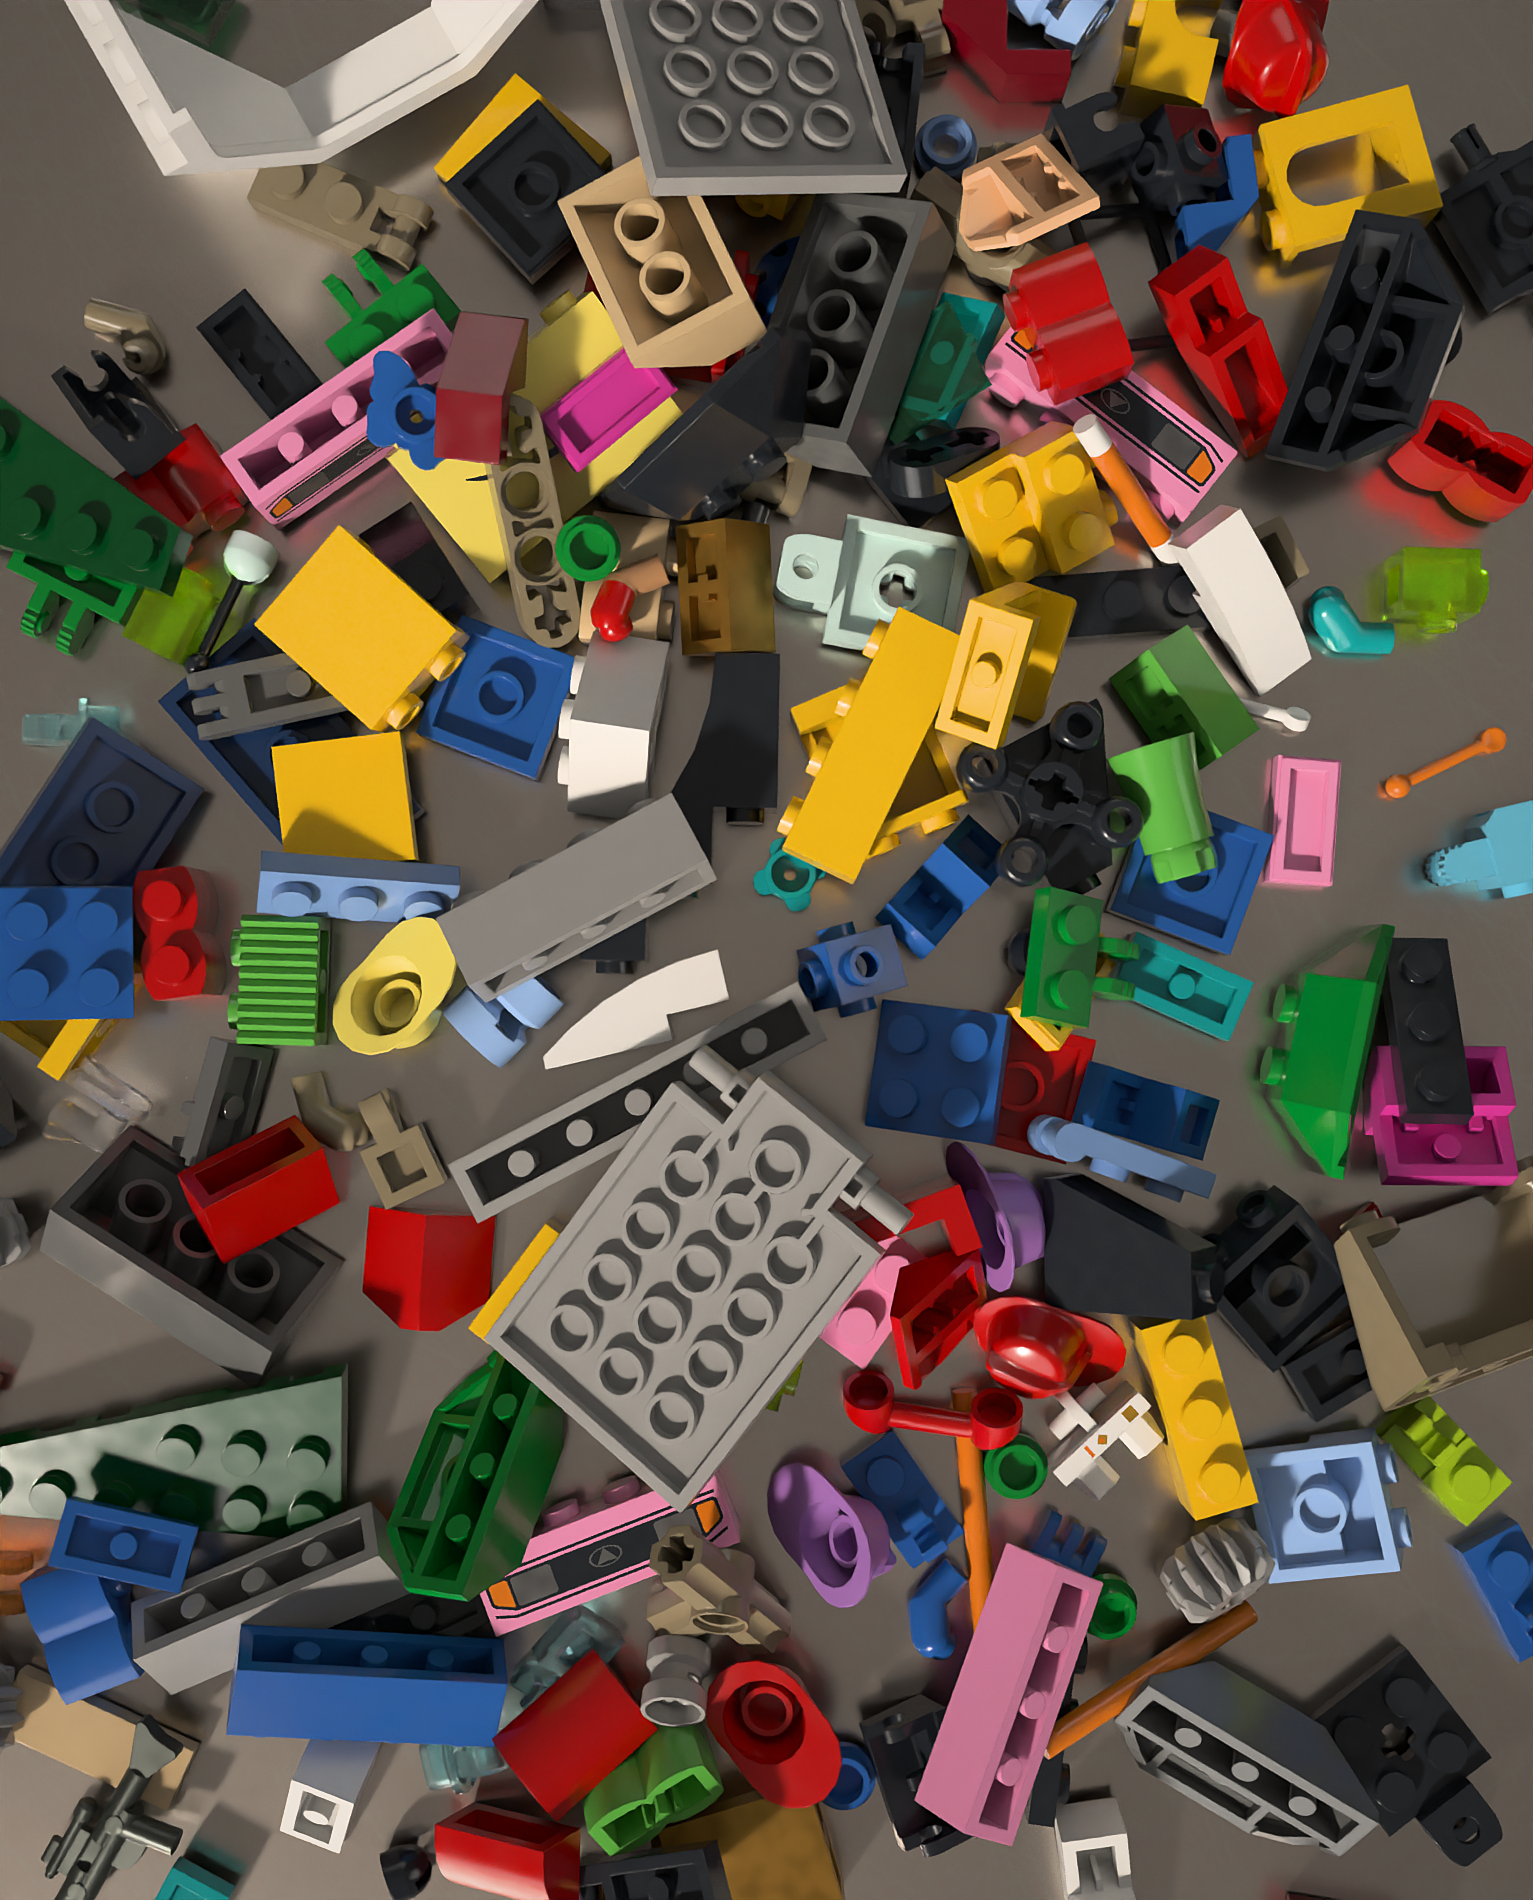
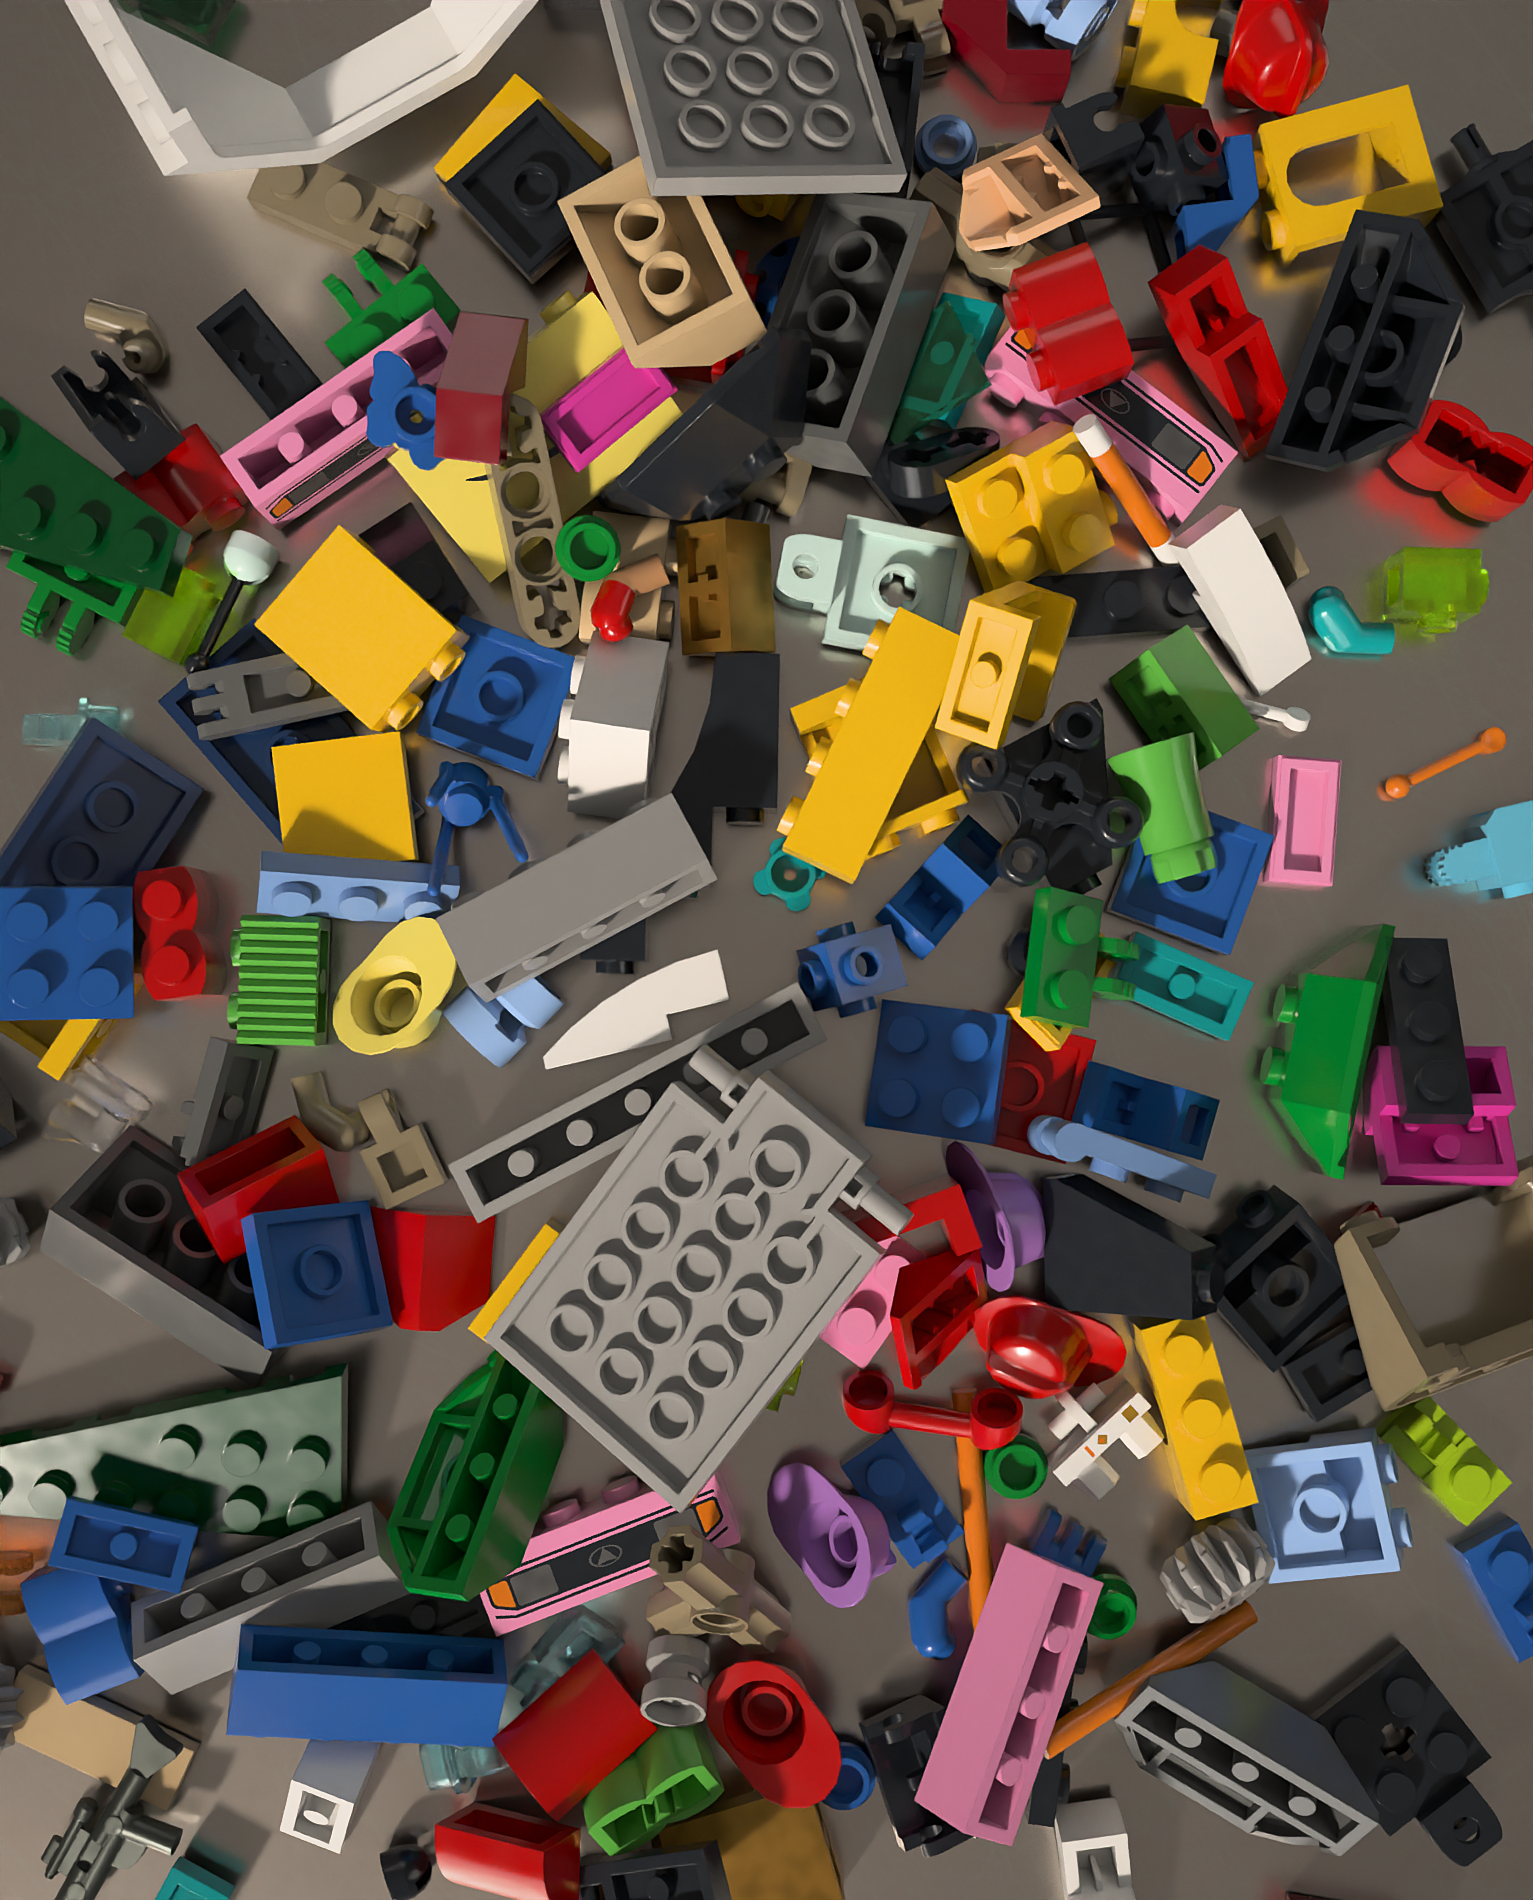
none -> blue plate [241,1200,393,1350]
none -> blue plant [425,761,529,896]

